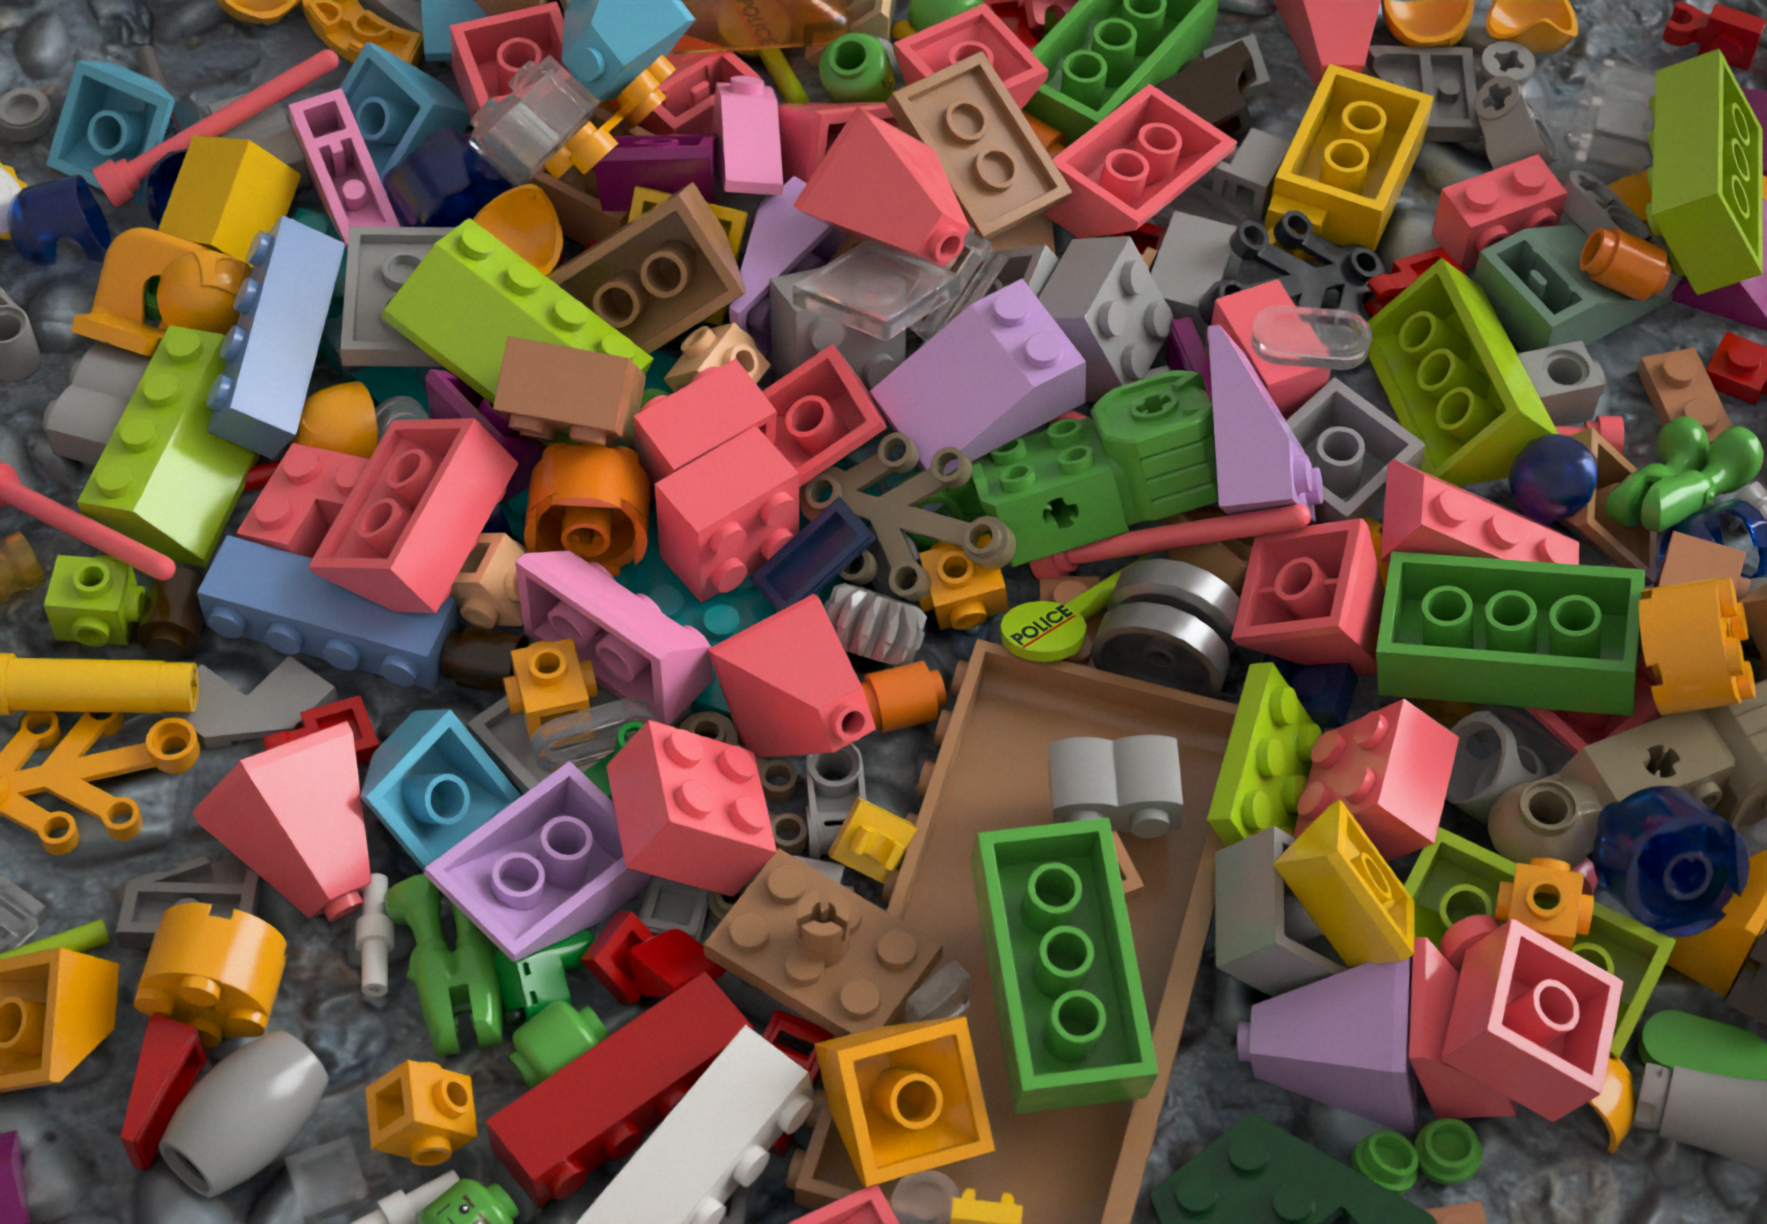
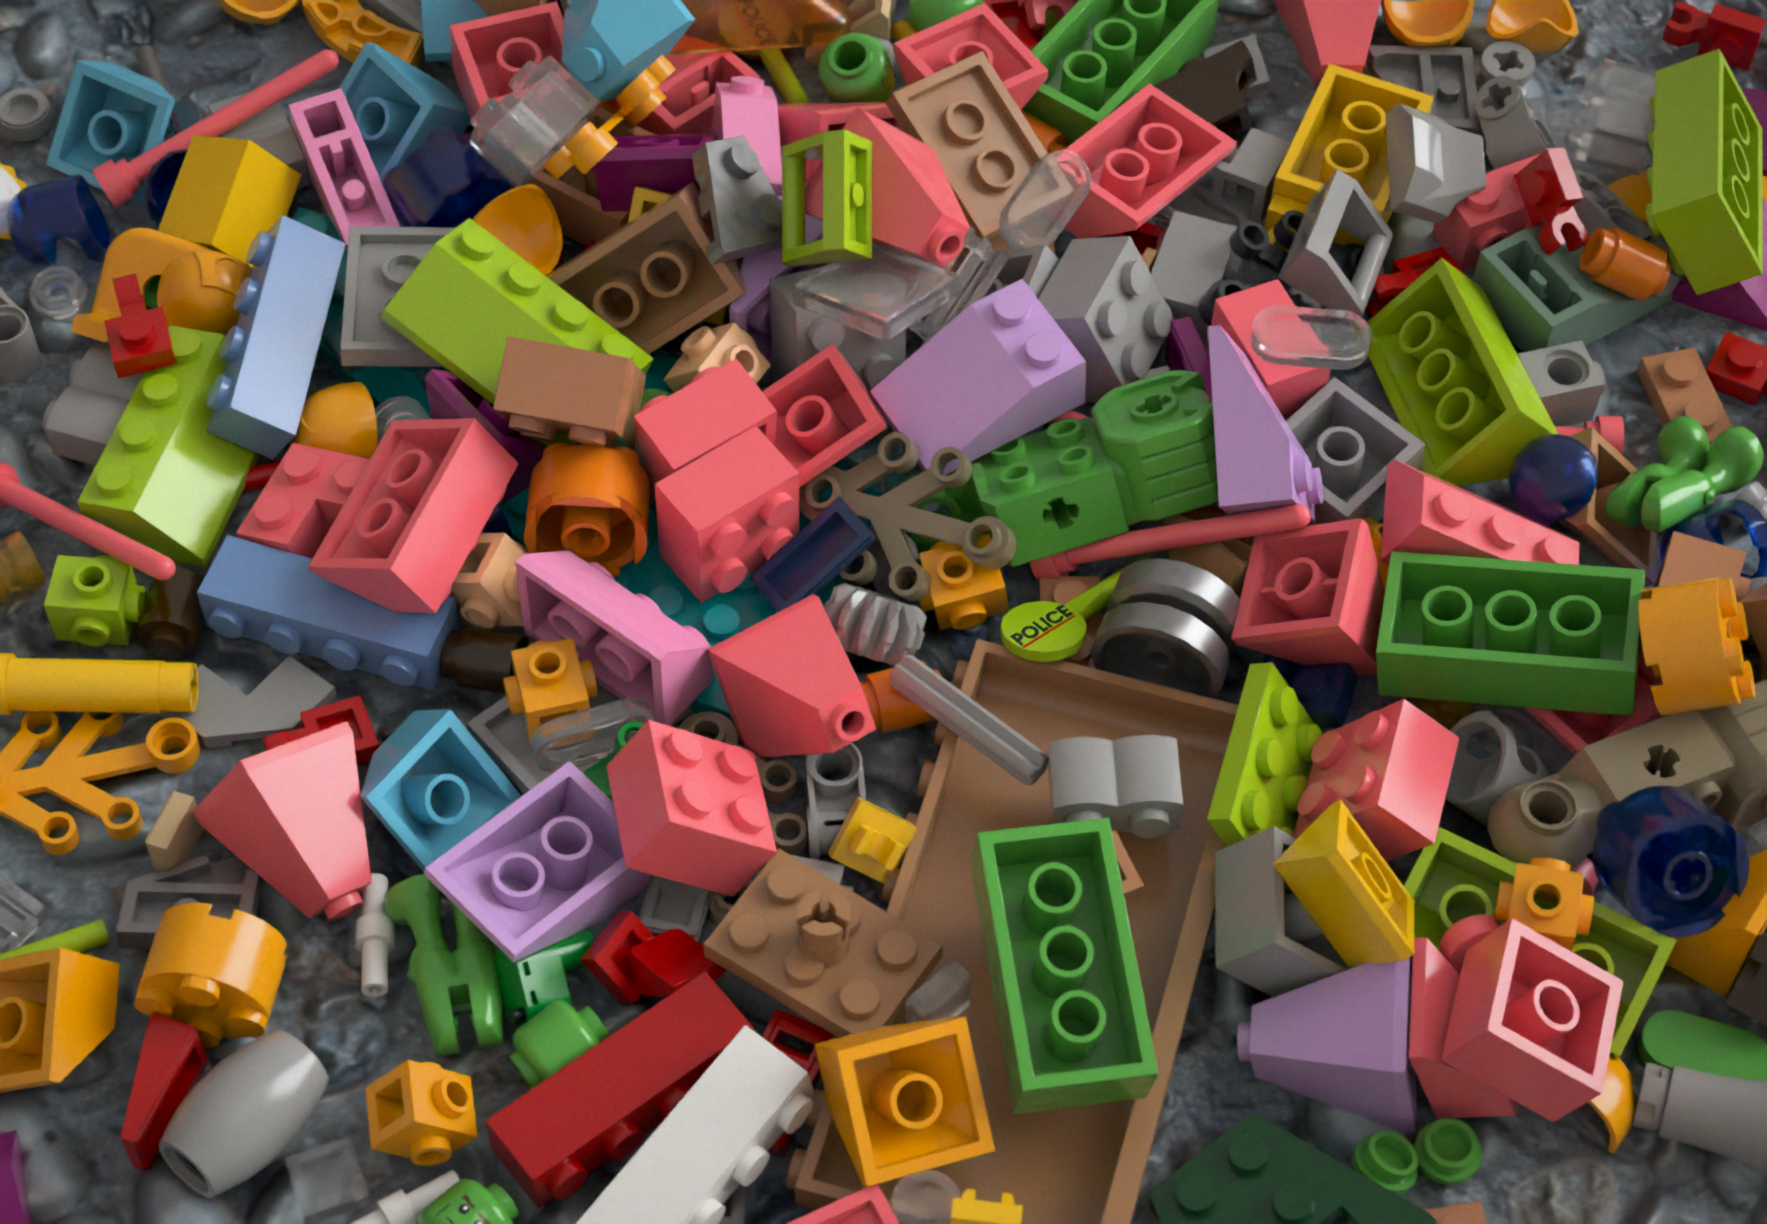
none -> clear plate [29,266,89,320]
none -> red plate [104,273,177,379]
none -> tan tile [145,791,204,872]
none -> flat silver wing [692,135,782,265]
none -> lime tile [782,129,872,266]
none -> light grey axle [890,655,1049,786]
none -> clear tile [999,150,1091,250]
none -> light grey tile [1278,169,1393,321]
none -> light grey slope [1385,103,1486,224]
none -> red plate [1514,147,1588,255]

